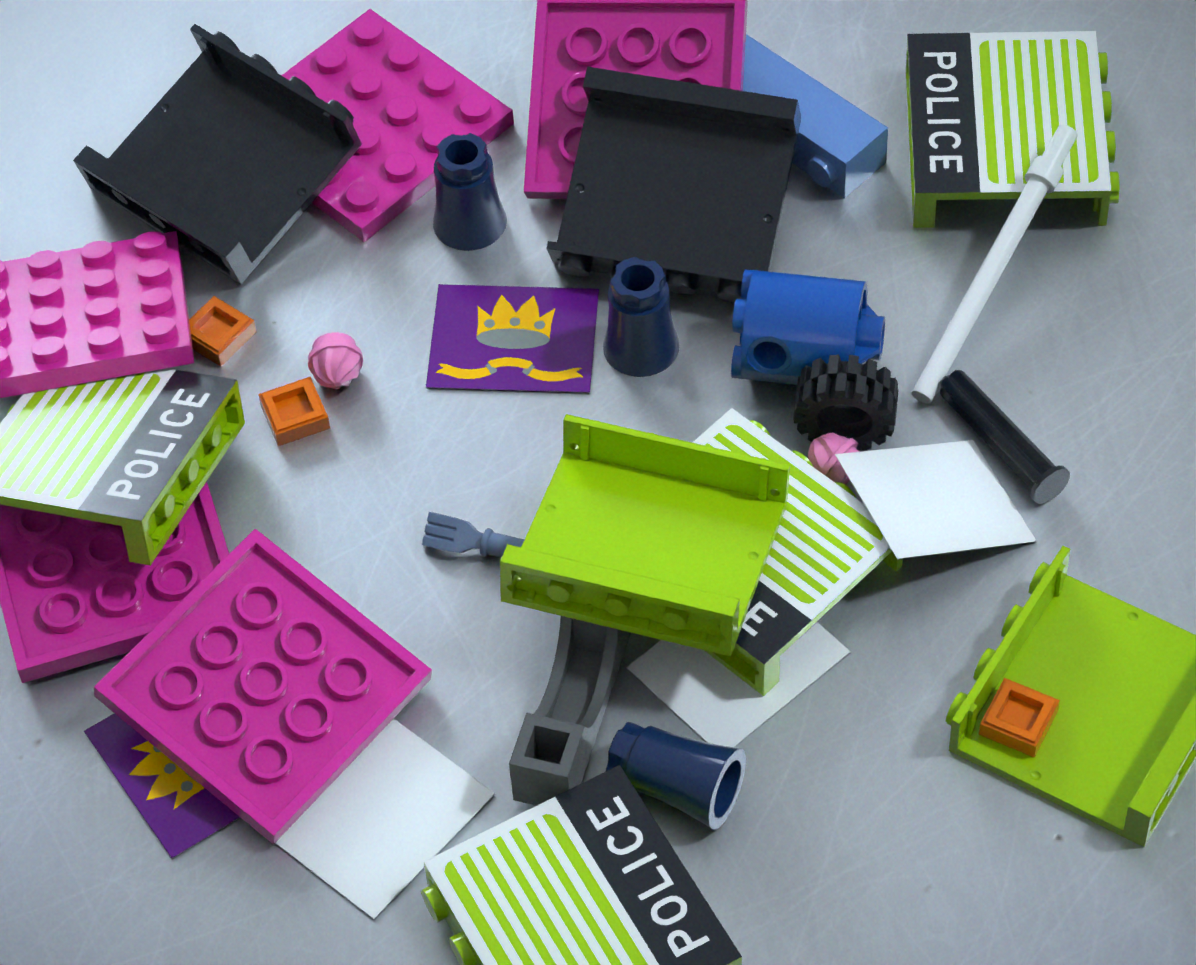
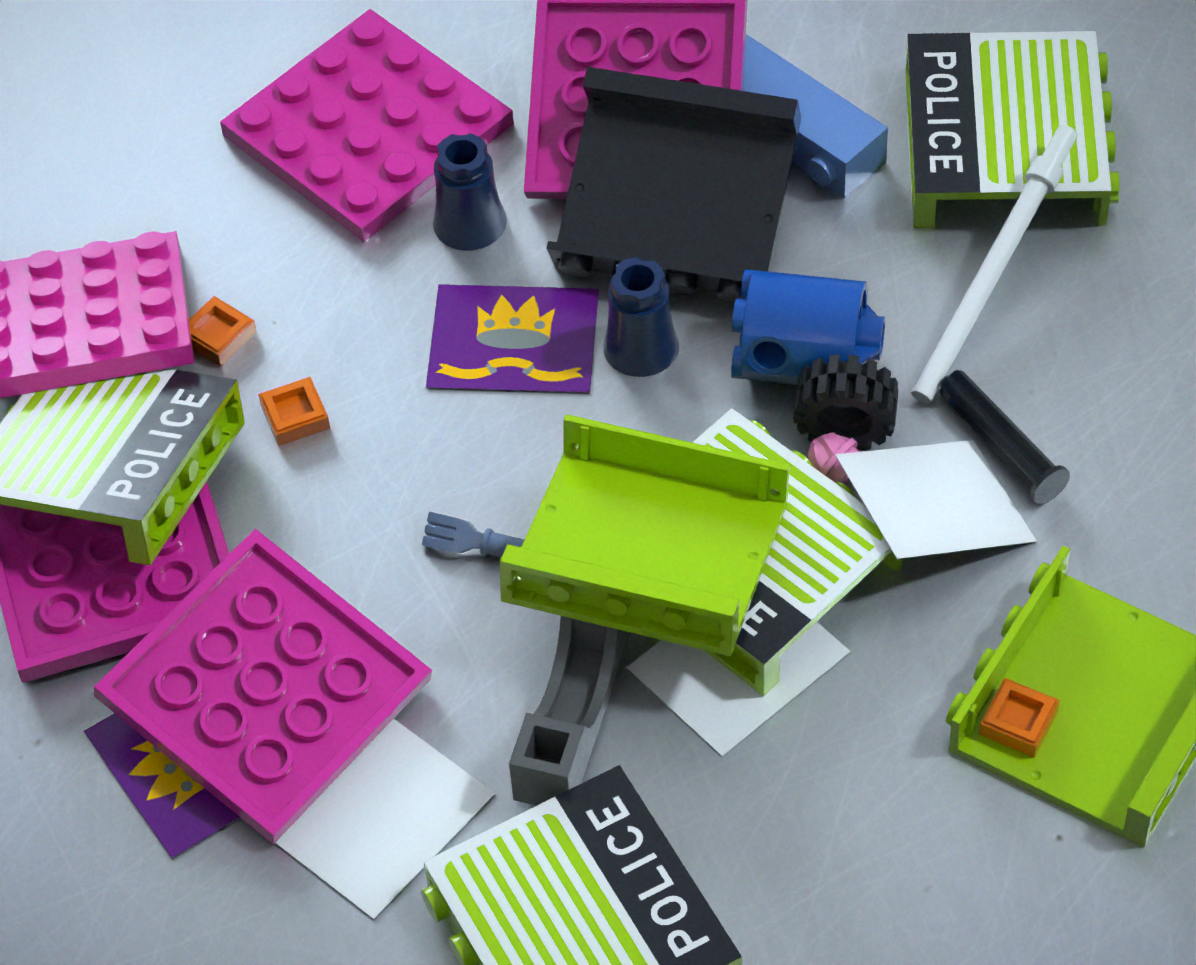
black panel [73,24,362,284] -> none
bright pink plate [308,332,363,390] -> none
dark blue plant [606,722,746,830] -> none

